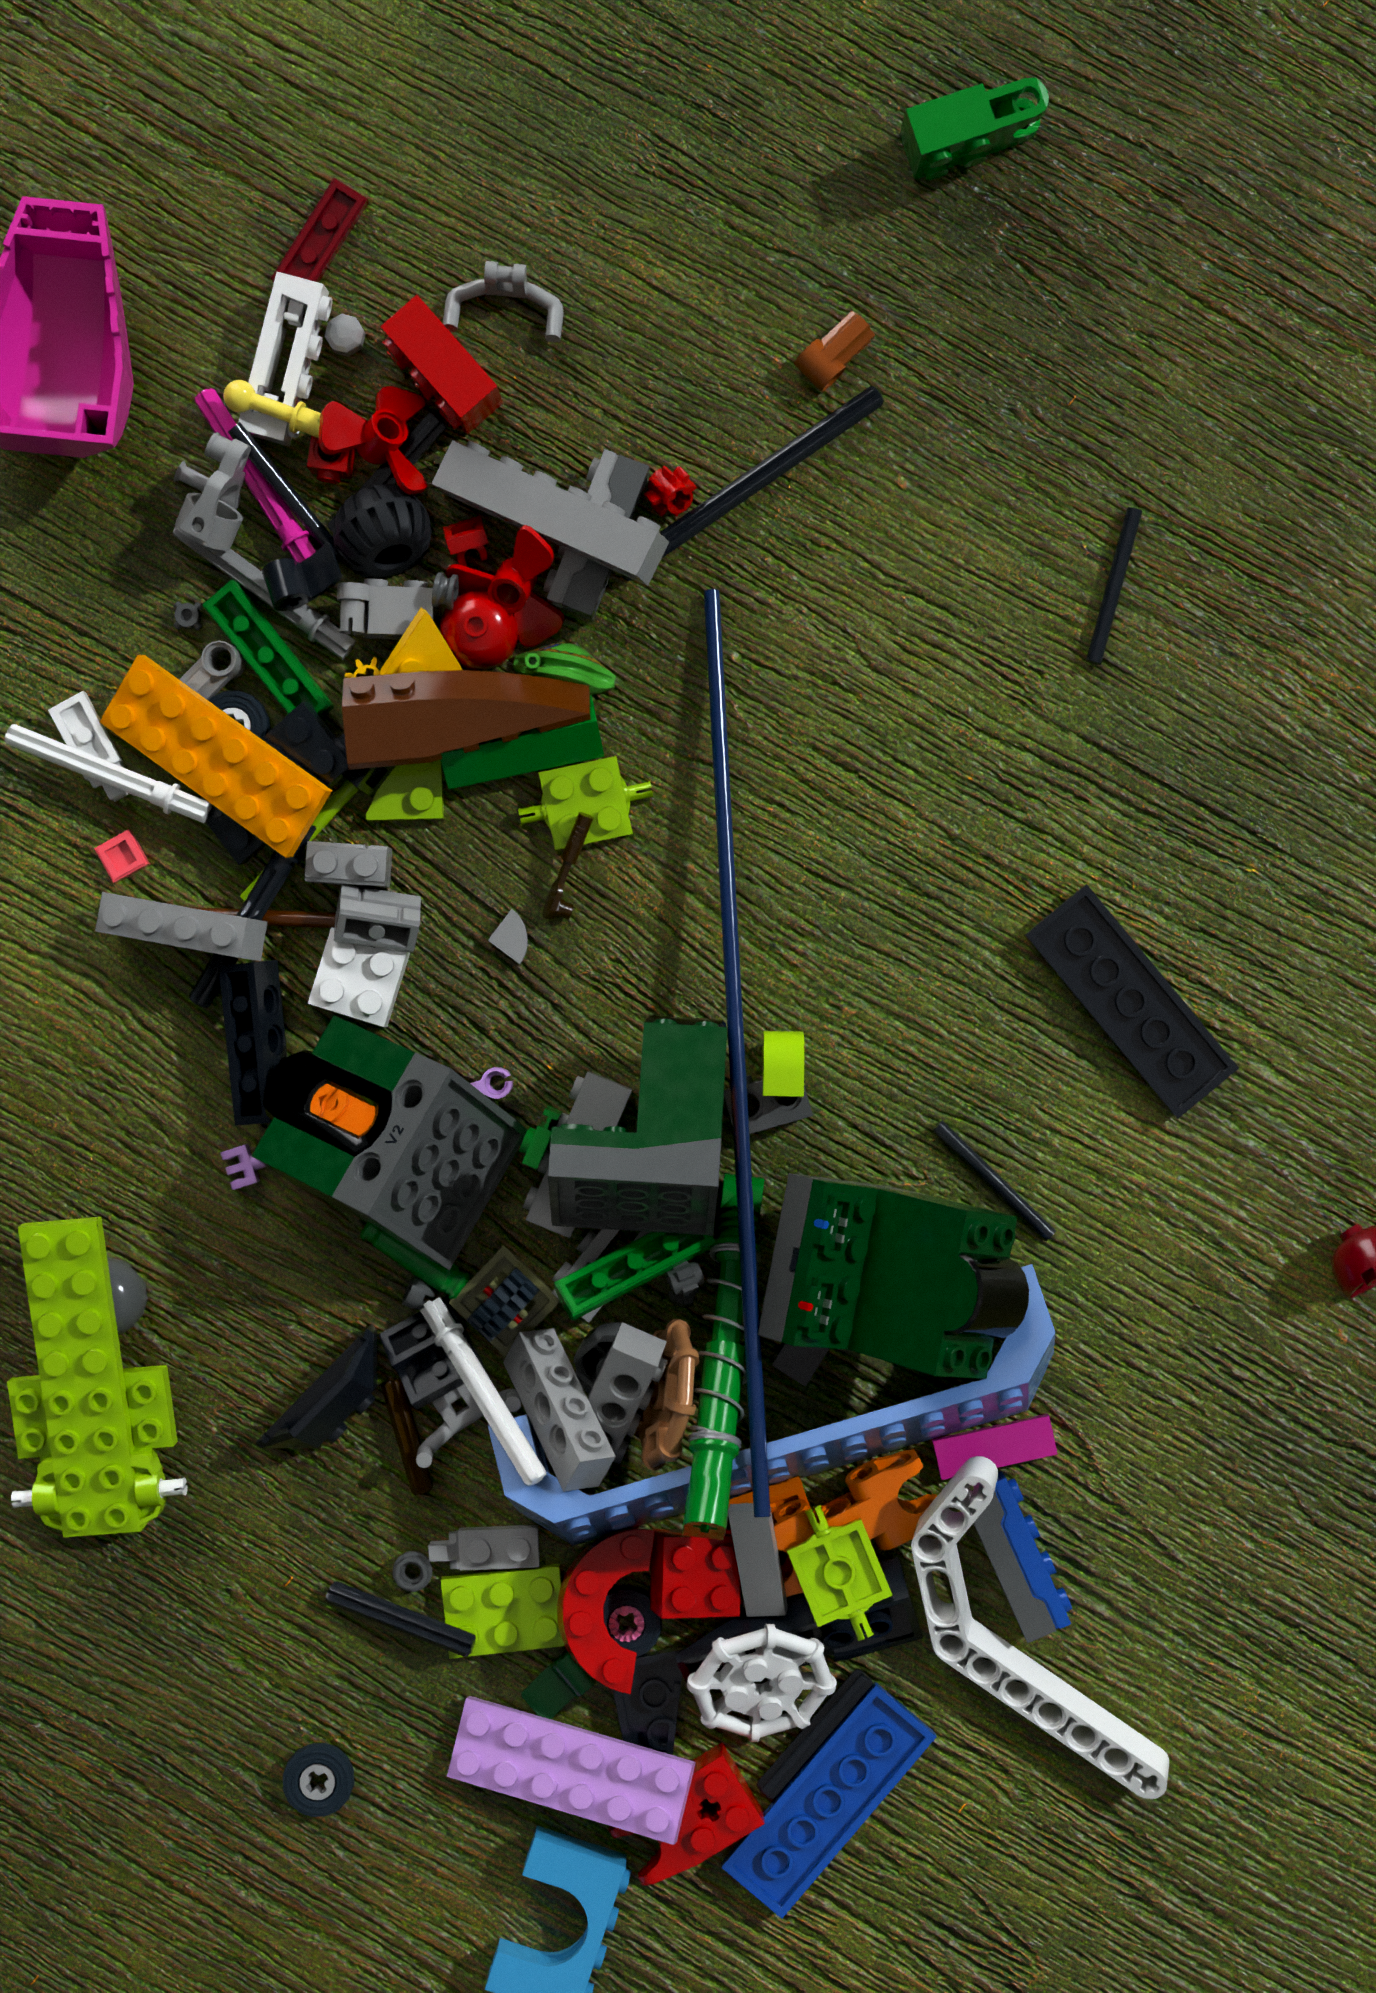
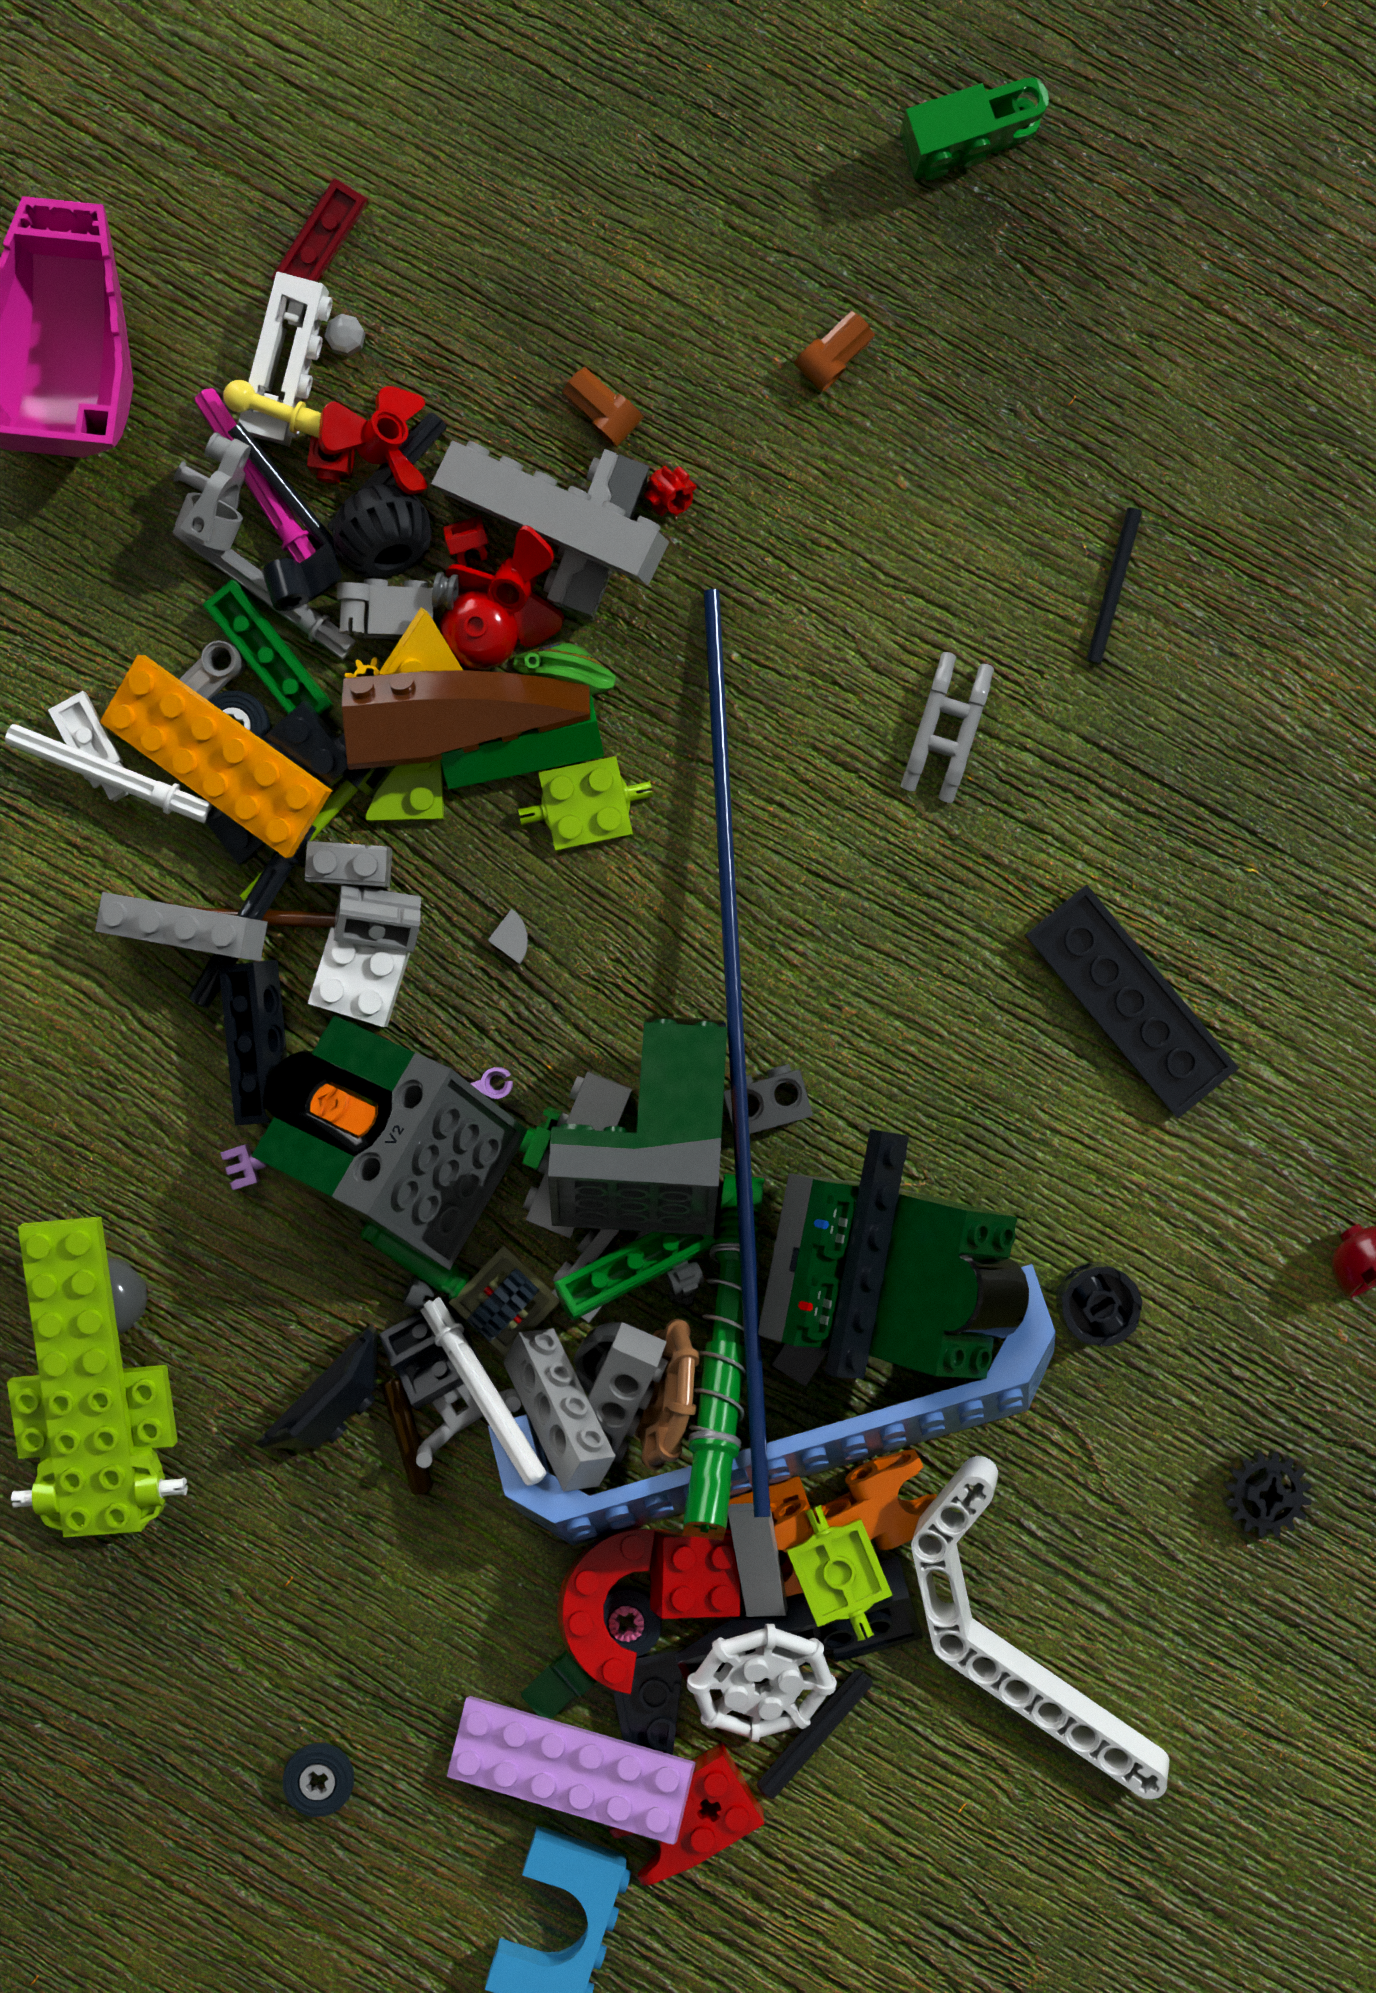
coral tile [94,829,151,884] -> none
dark grey piece [173,601,203,631] -> none
black axle [326,1581,476,1657] -> none
red brick [380,294,503,435] -> none
dark grey plate [392,1551,433,1592] -> none
light grey hinge [428,1525,540,1571] -> none
lime plate [441,1563,565,1659] -> none
light grey piece [443,261,564,342] -> none
dark brown piece [543,812,594,920] -> none
black axle [621,386,884,581] -> none
blue plate [721,1682,937,1919] -> none
lime brick [762,1031,804,1097] -> none
black bar [932,1120,1056,1242] -> none
dark pink tile [932,1414,1058,1480] -> none
piece [969,1471,1073,1644] -> none
none -> dark orange piece [562,366,644,448]
none -> black plate [825,1129,909,1379]
none -> light grey piece [900,652,994,803]
none -> black brick [1055,1262,1142,1347]
none -> black gear [1222,1449,1312,1538]

